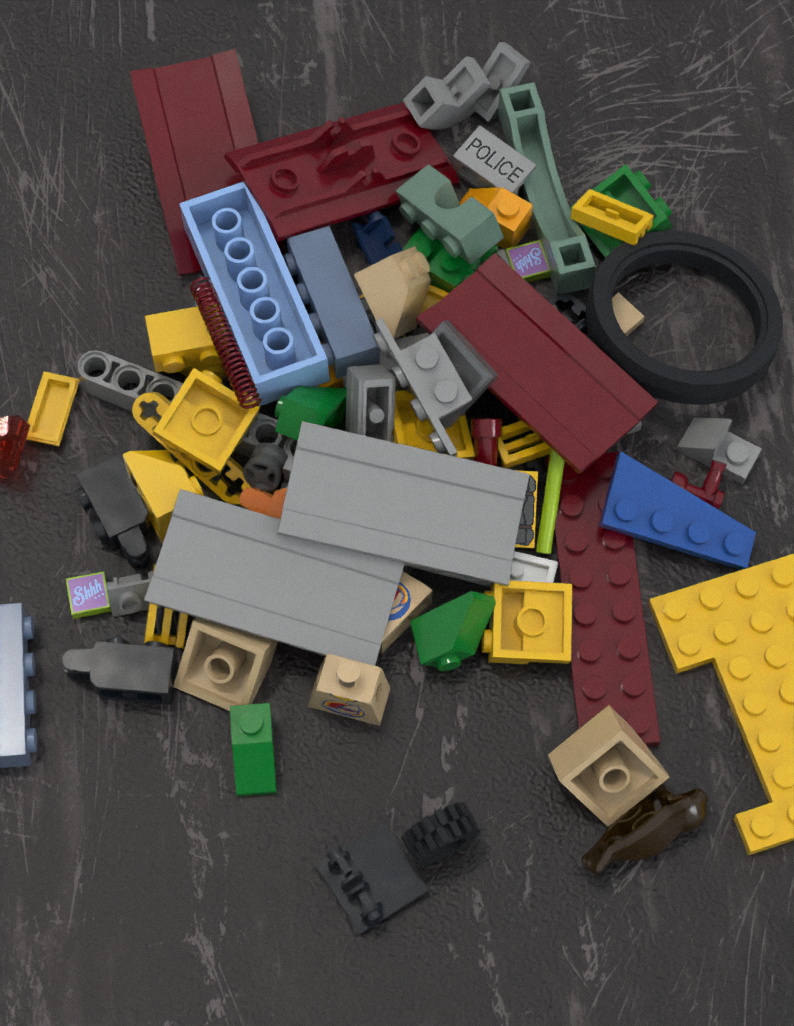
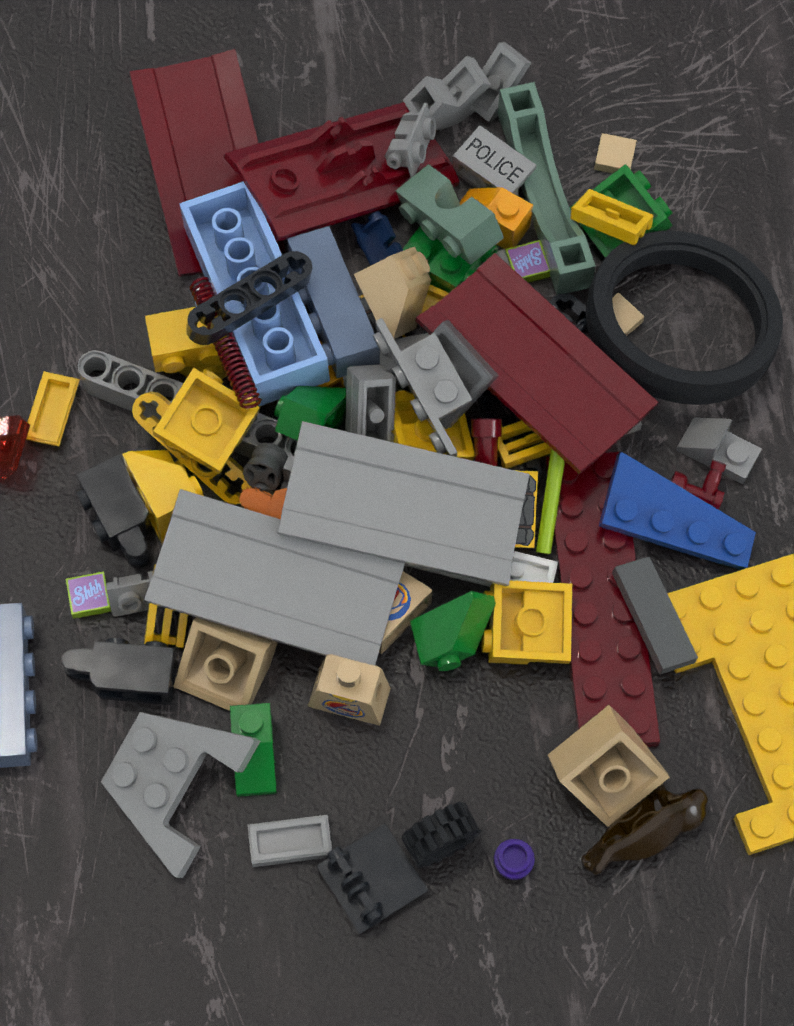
none -> light grey wing [101,712,260,878]
none -> black beam [186,251,313,345]
none -> light grey tile [248,815,332,867]
none -> light grey hinge [385,103,436,178]
none -> dark purple plate [494,839,535,880]
none -> tan tile [594,133,637,173]
none -> dark grey tile [612,556,698,674]

